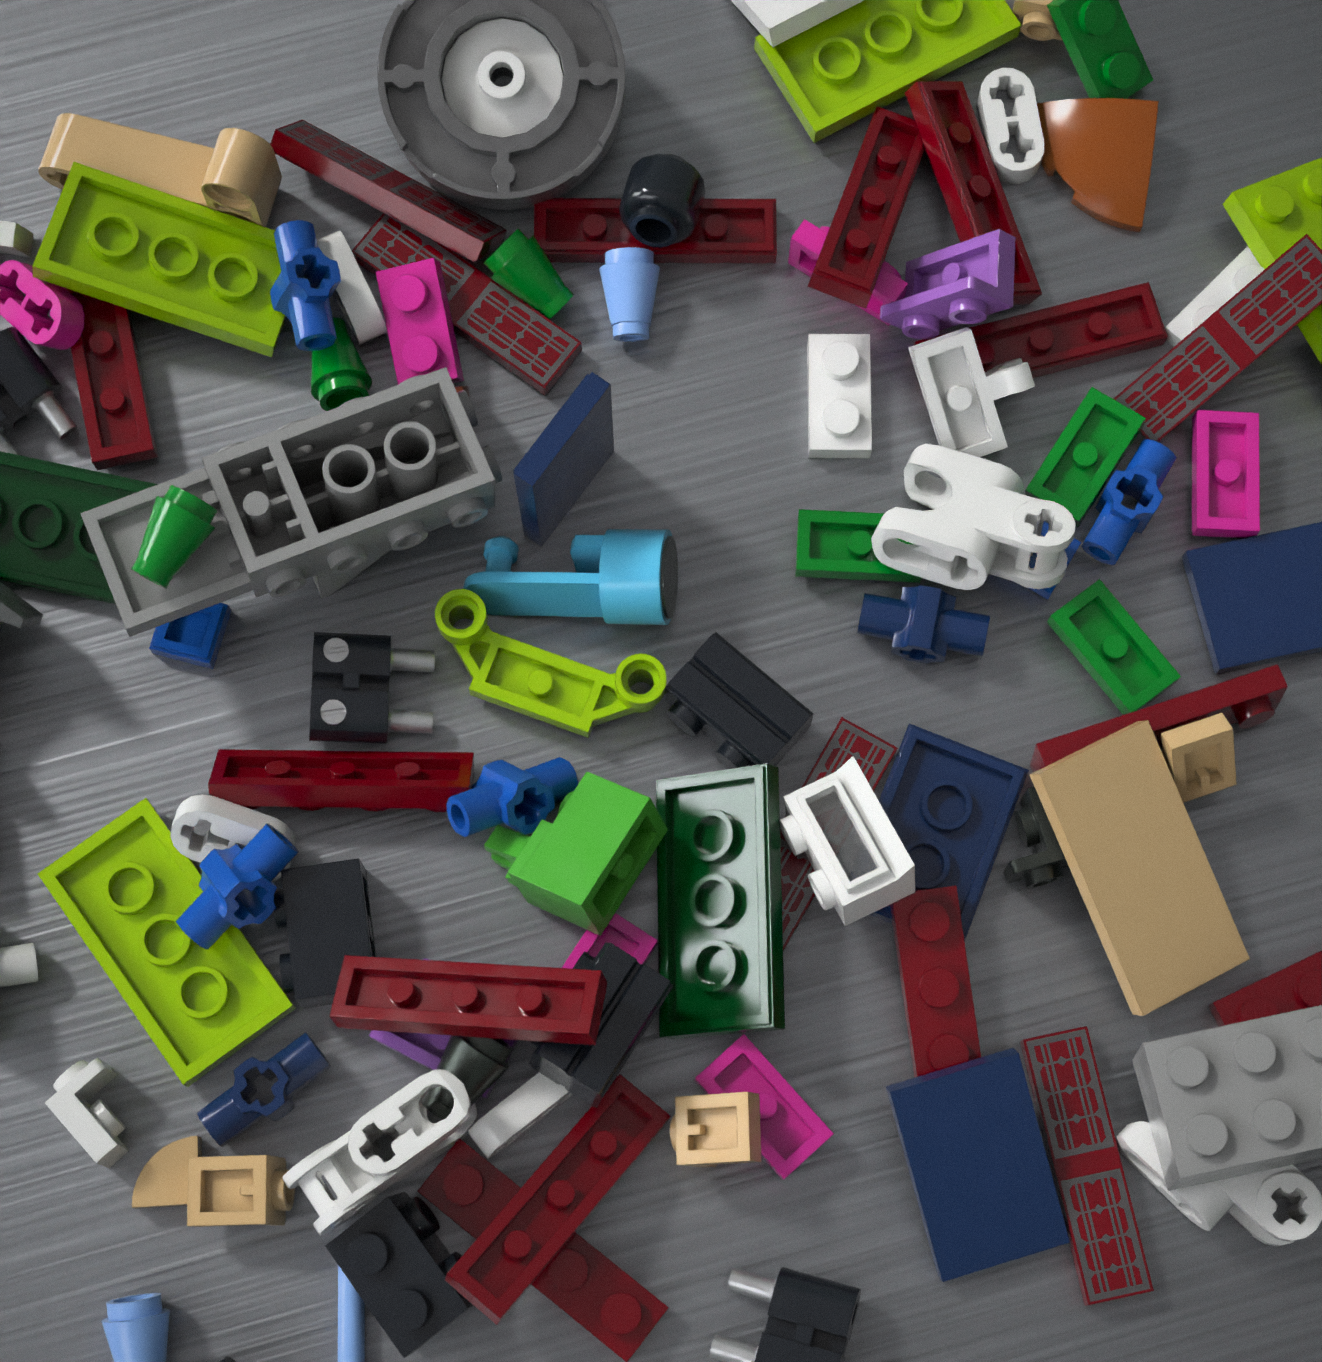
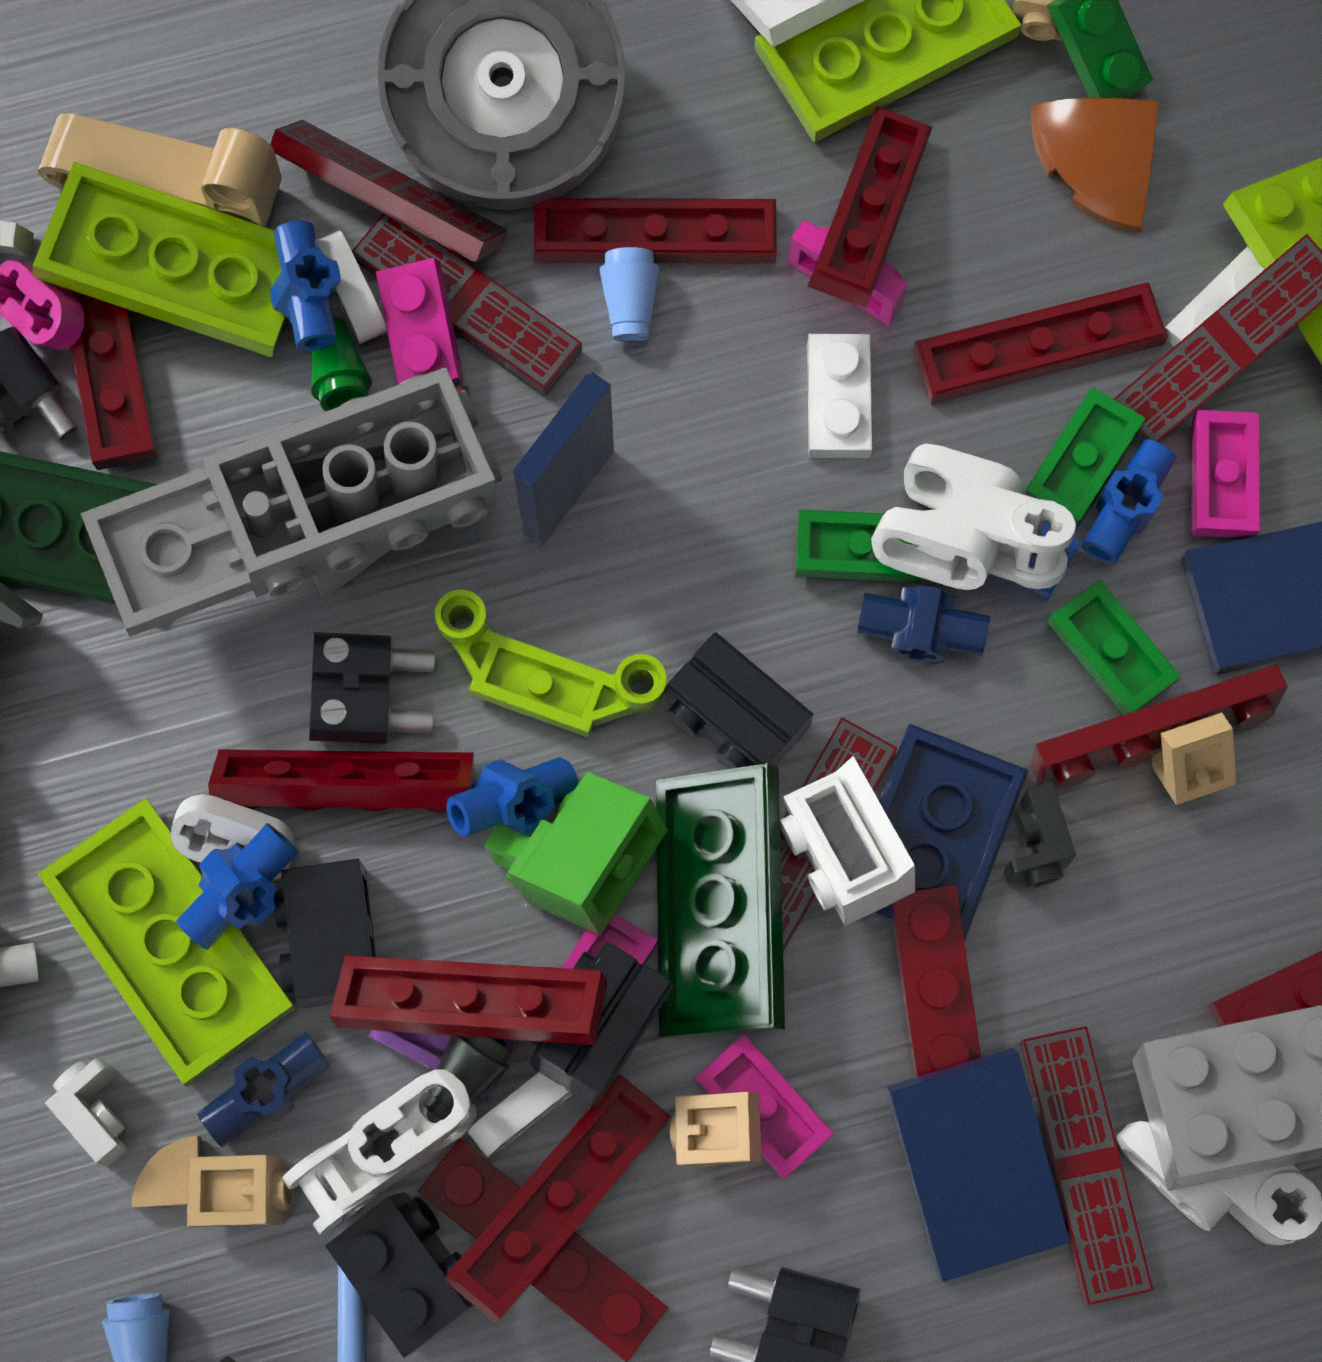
green cone [131,485,217,589] -> none
blue tile [149,603,232,669] -> none
medium azure piece [463,529,678,625] -> none
green cone [484,228,574,320] -> none
black head [619,154,705,248] -> none
medium lavender bracket [880,229,1016,339] -> none
dark red tile [905,81,1042,305] -> none
white plate [908,327,1035,457] -> none
white beam [977,68,1044,184] -> none
tan tile [1029,720,1250,1016] -> none

